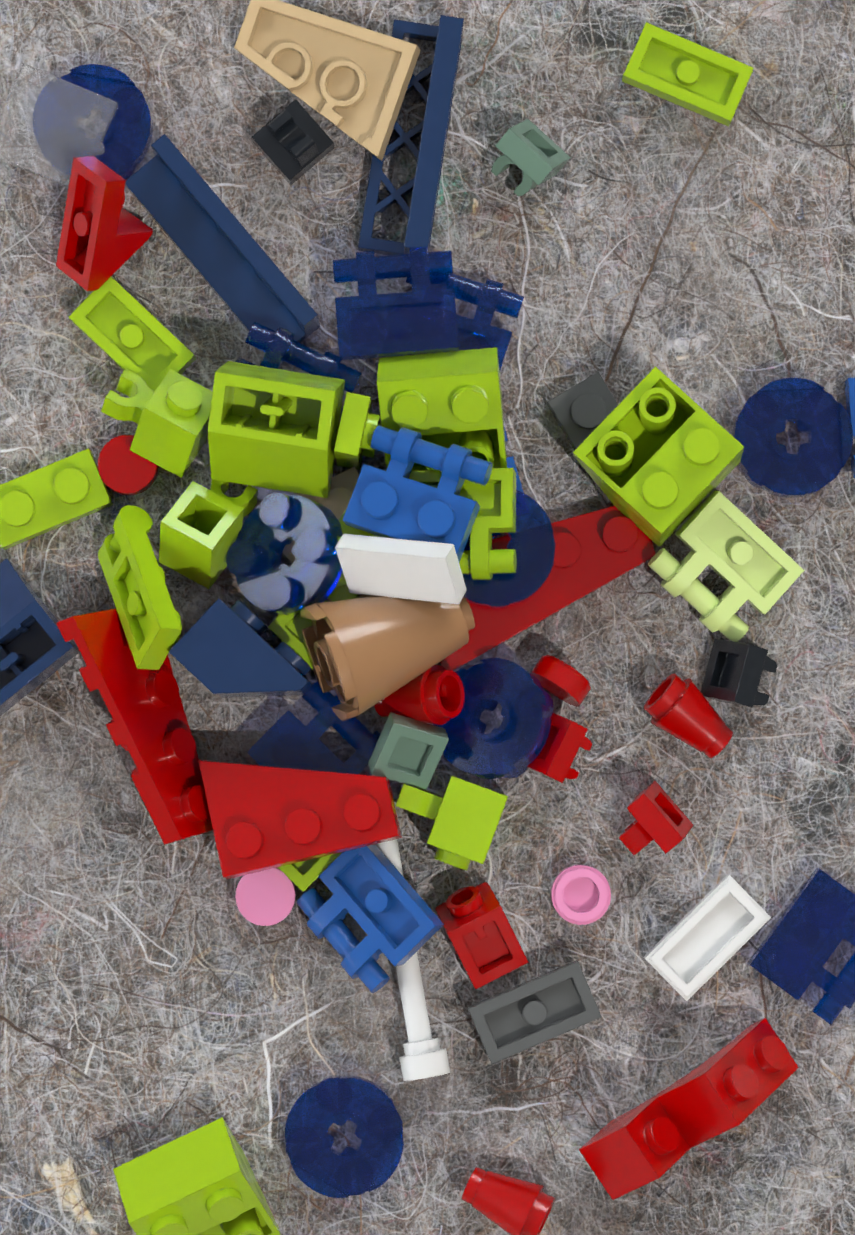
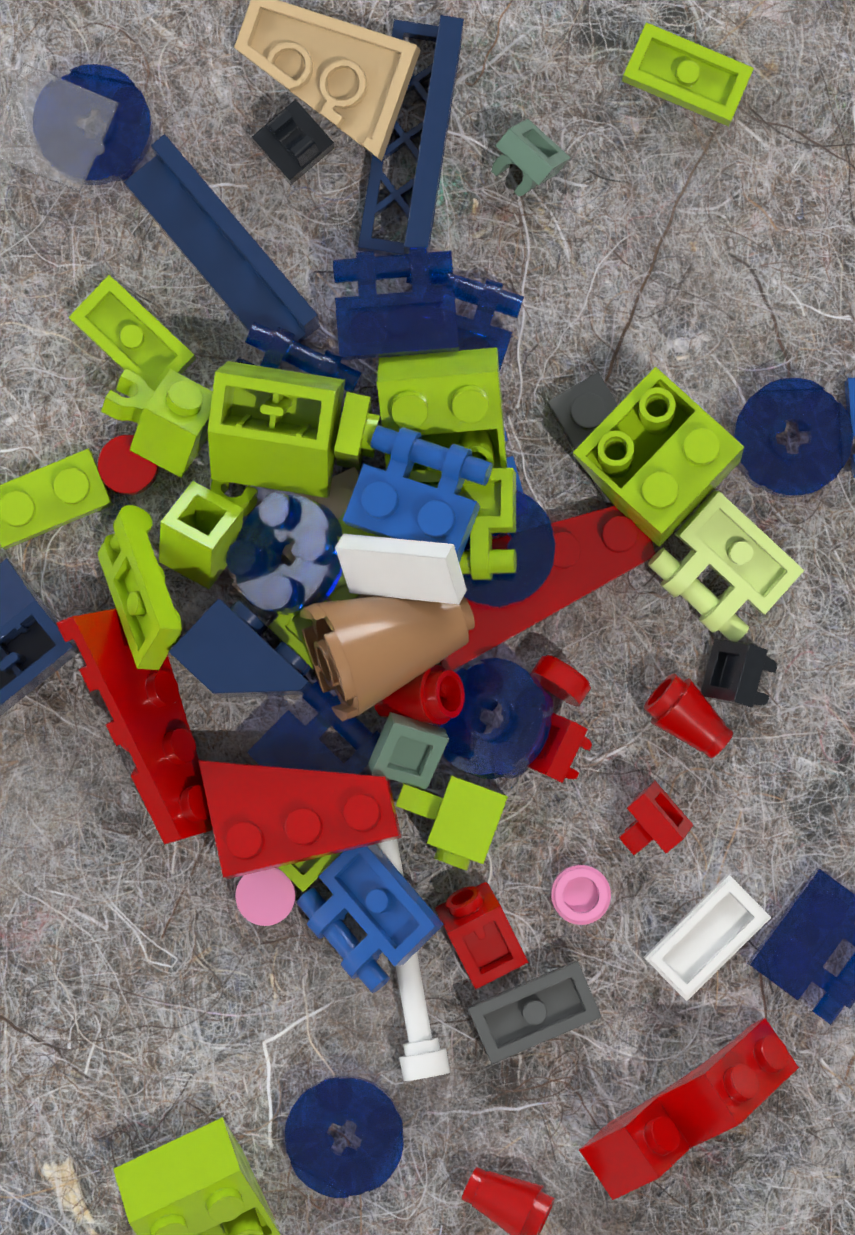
red slope [56,156,153,291] -> none

